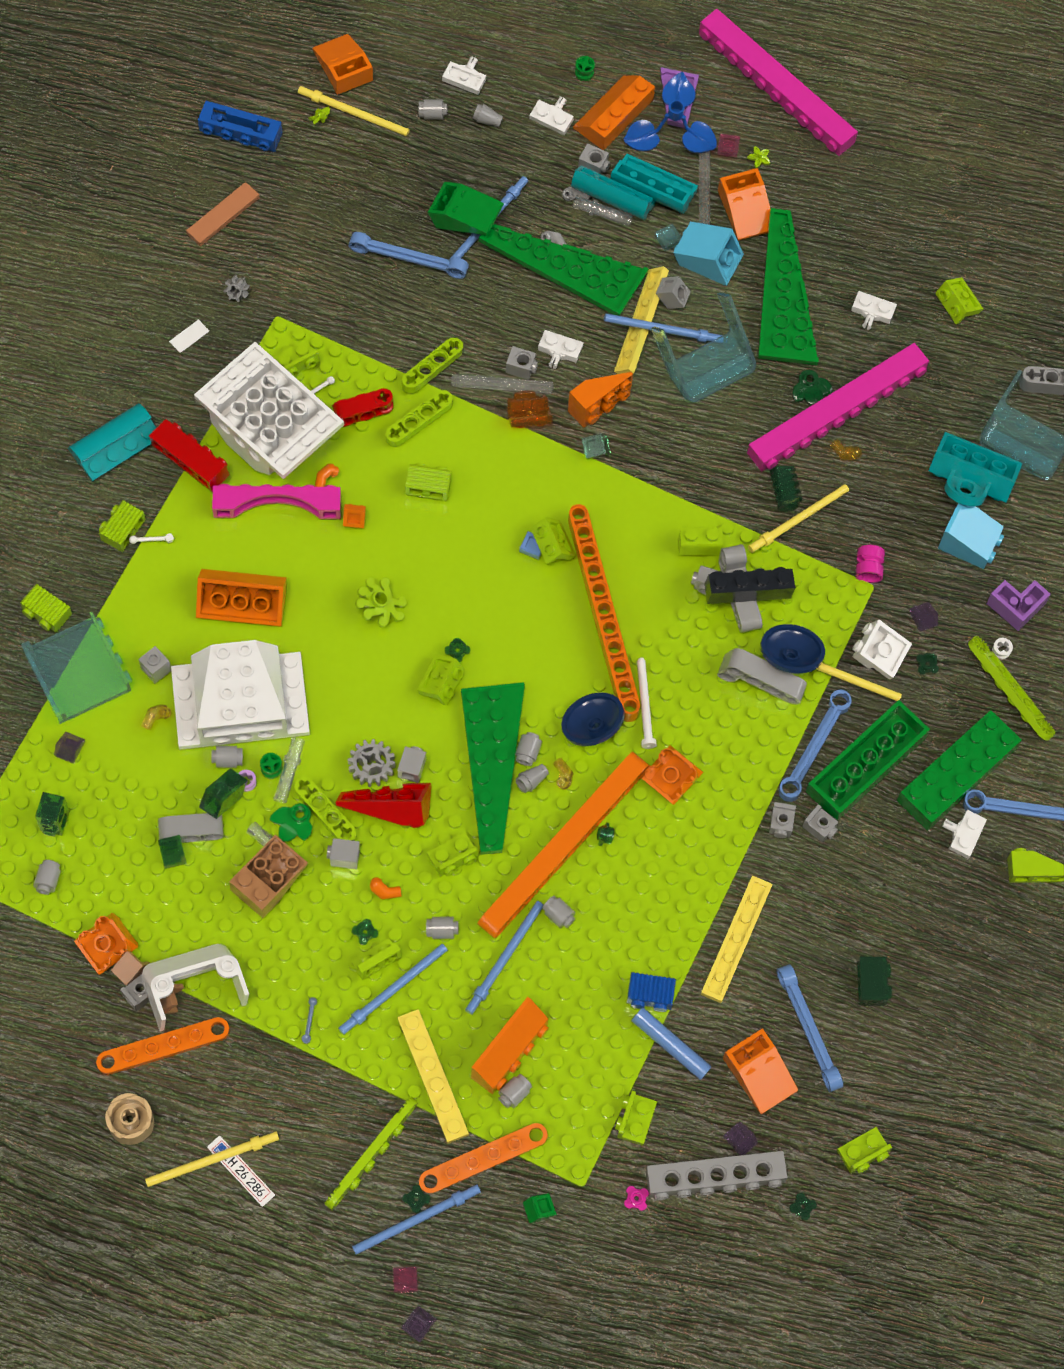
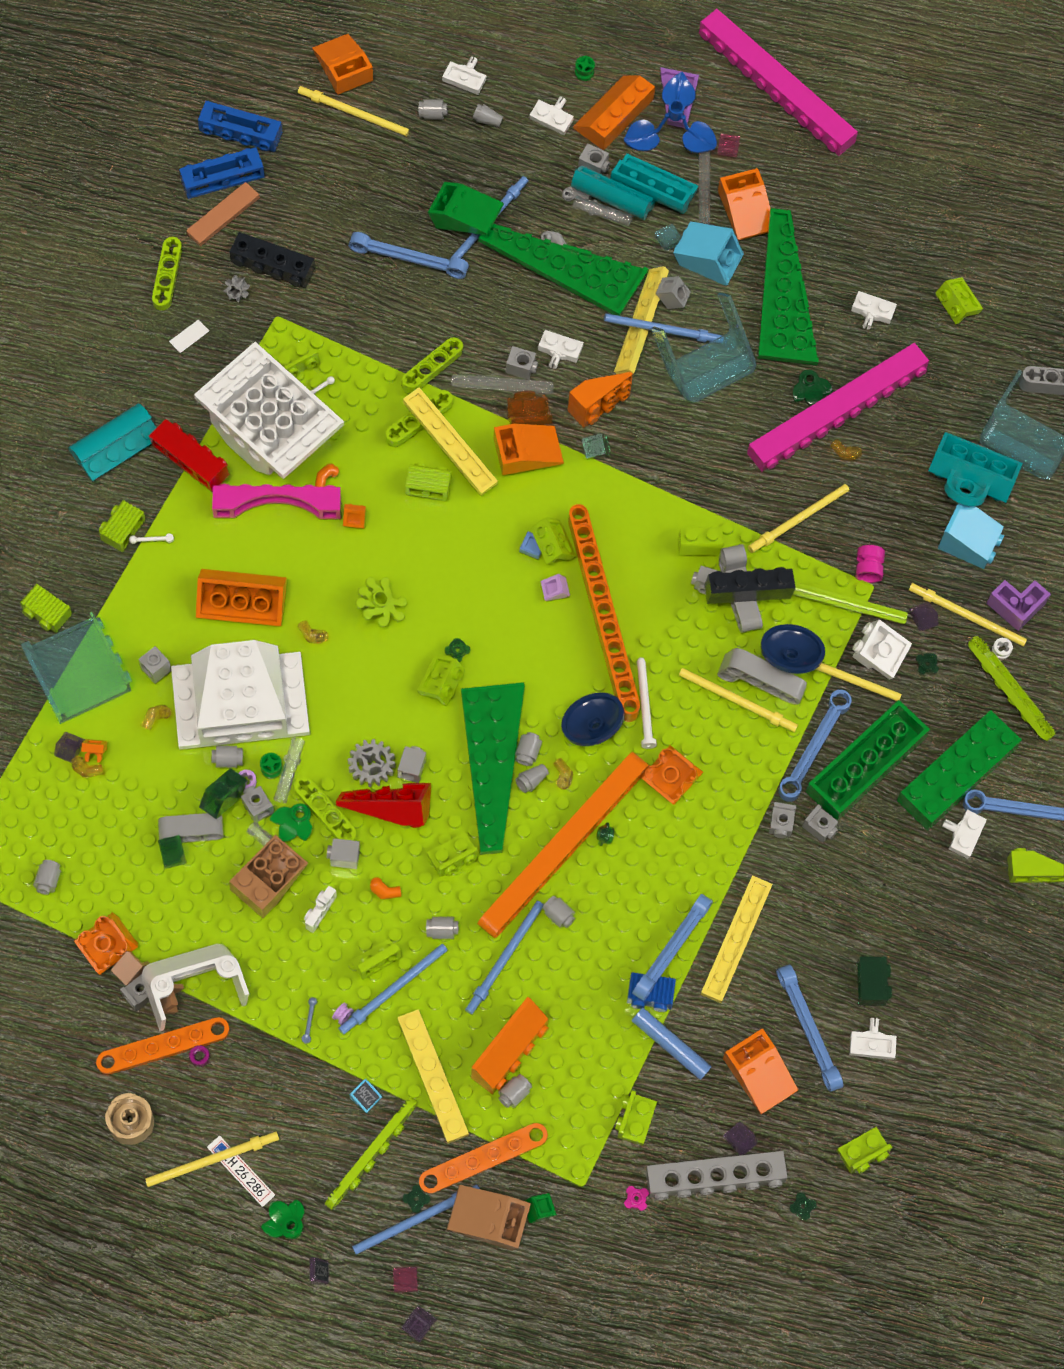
clear green brick [35,792,70,836] -> none
lime plant [308,107,331,125] -> none
red piece [332,388,394,427] -> none
clear green plate [352,919,378,945] -> none
lime plant [747,146,770,168] -> none
clear green piece [769,465,803,512] -> none
none -> clear yellow arm [72,756,104,778]
none -> orange tile [81,739,107,763]
none -> lime beam [152,237,182,311]
none -> blue brick [179,147,265,199]
none -> magenta axle [189,1045,210,1067]
none -> black brick [229,232,315,288]
none -> light grey brick [241,786,274,823]
none -> green plate [261,1199,305,1239]
none -> clear yellow arm [298,620,328,644]
none -> white plate [304,886,337,933]
none -> slope [310,1257,329,1285]
none -> lavender bush [332,1002,354,1025]
none -> slope [350,1079,382,1114]
none -> light yellow plate [403,387,498,496]
none -> medium nougat slope [446,1185,531,1251]
none -> orange slope [494,424,564,475]
none -> lavender slope [541,574,570,601]
none -> medium blue piece [632,894,713,1001]
none -> light yellow bar [679,668,798,732]
none -> lime axle [793,582,908,624]
none -> white plate [849,1018,897,1060]
none -> light yellow bar [909,583,1027,647]

